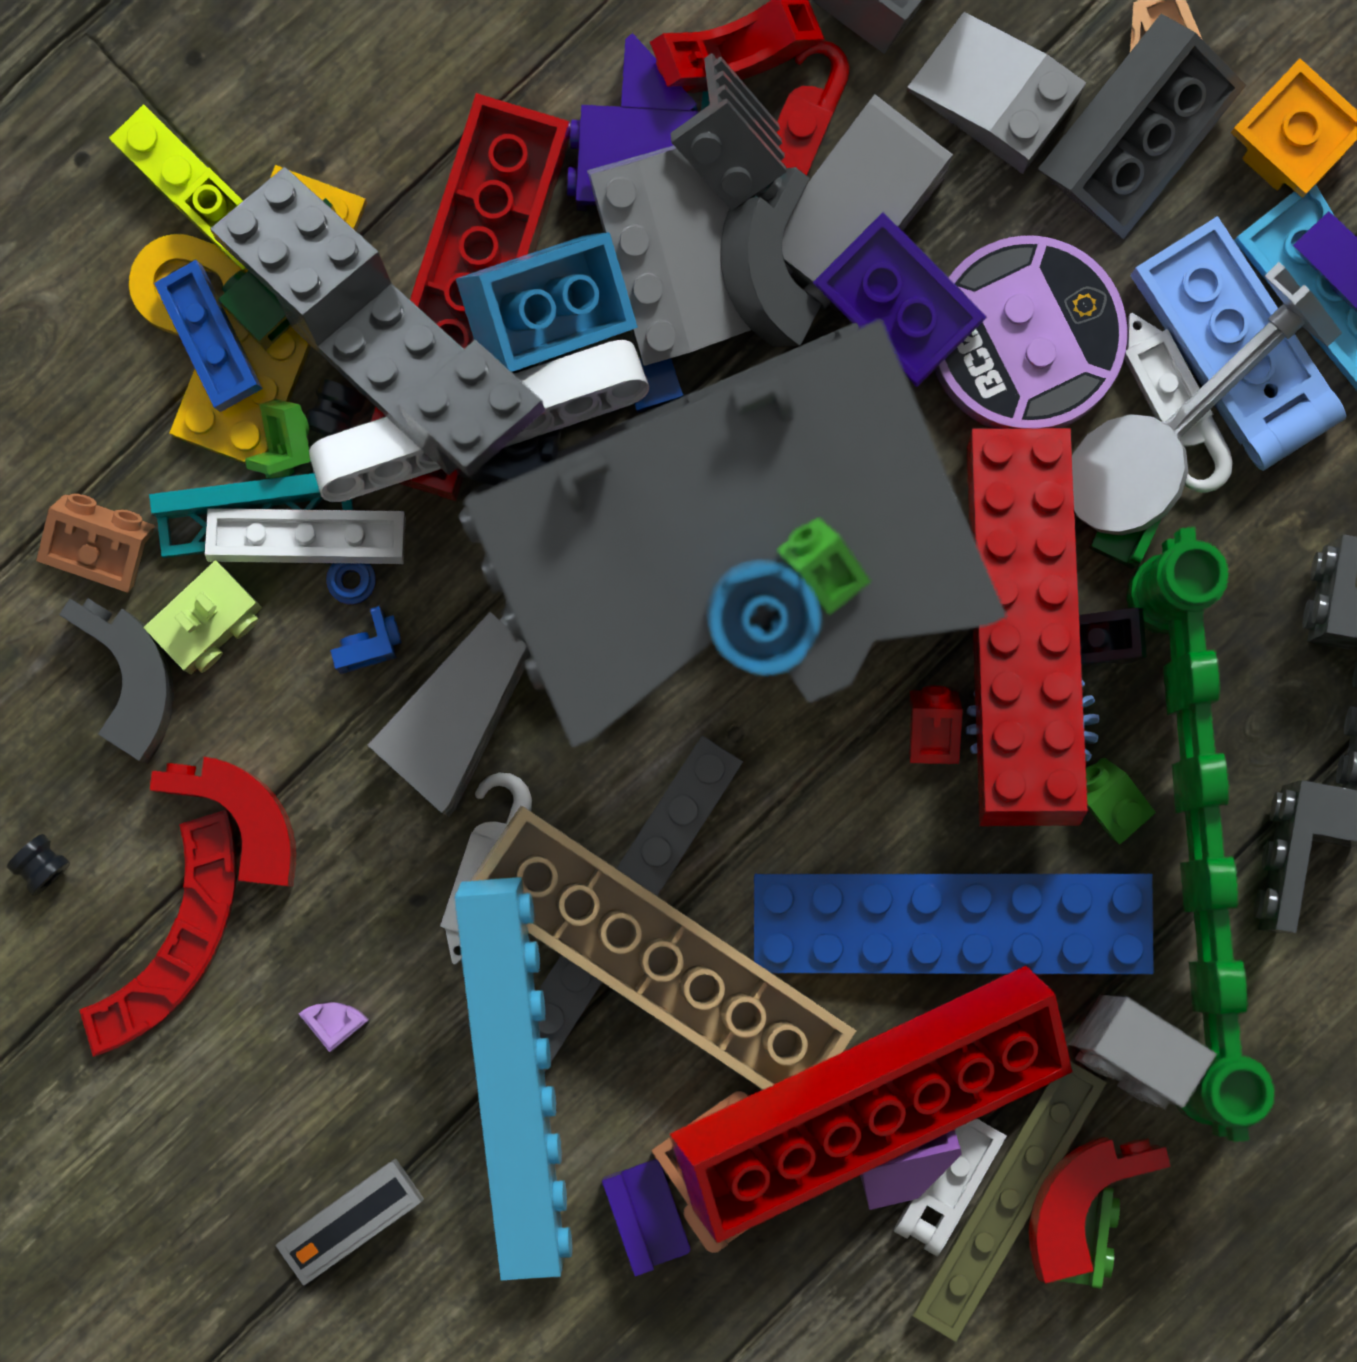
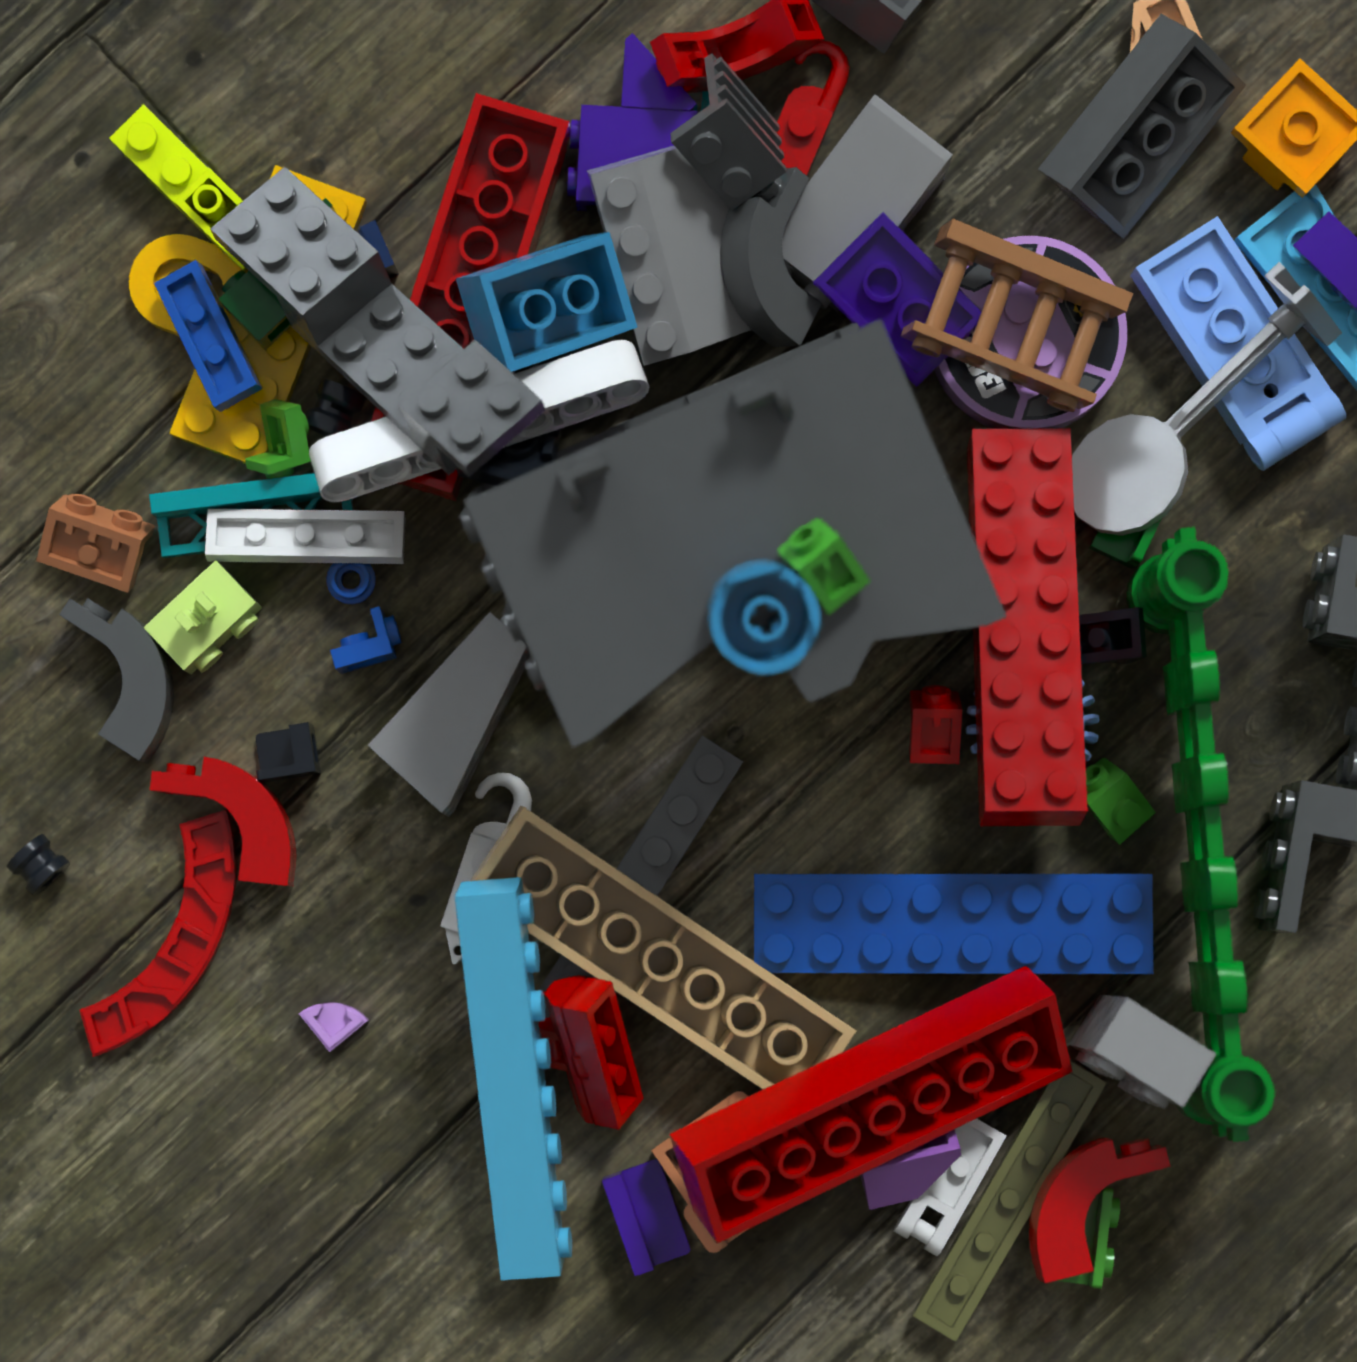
light grey slope [275,1159,424,1286] -> none
blue tile [634,358,683,413] -> none
light grey slope [907,12,1086,174] -> none
white plate [1124,313,1233,493] -> none
none -> black panel [255,722,321,783]
none -> dark blue tile [358,220,398,278]
none -> red piece [539,975,644,1130]
none -> medium nougat fence [900,219,1133,412]

